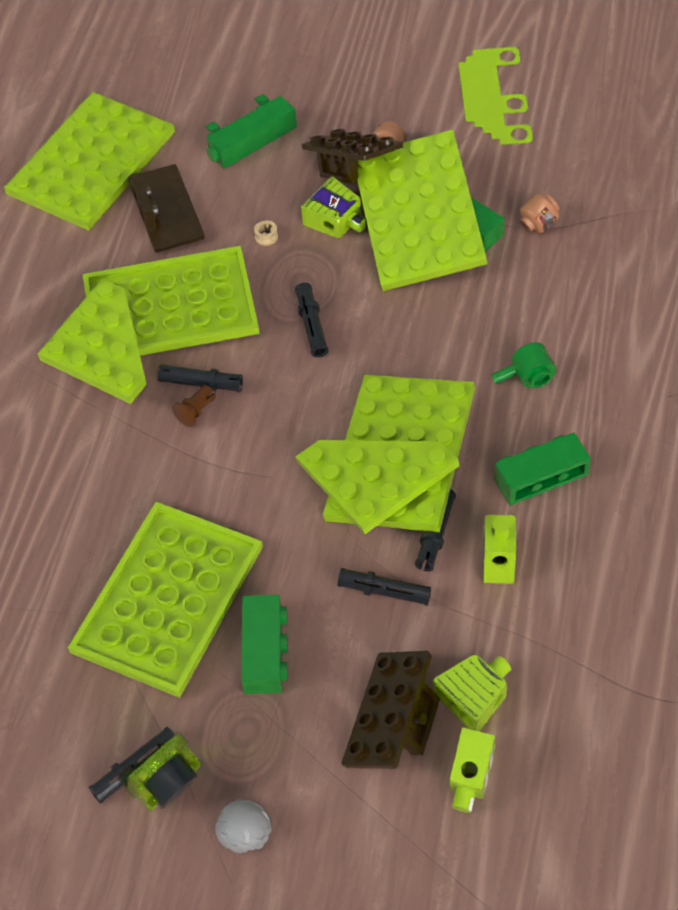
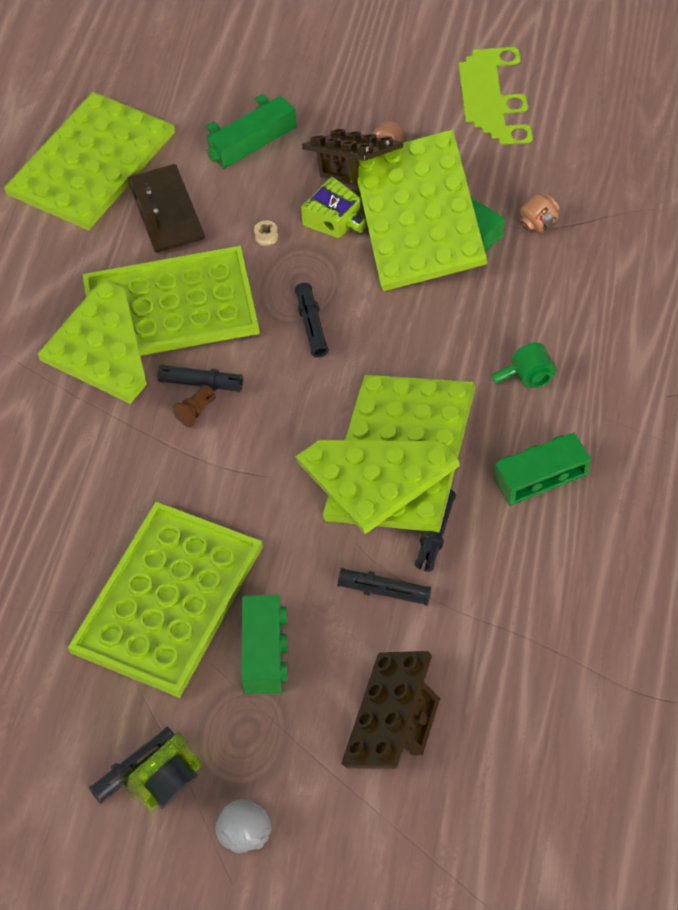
lime torso [433,655,511,731] -> none
lime torso [449,727,495,813] -> none
lime torso [483,515,516,584] -> none

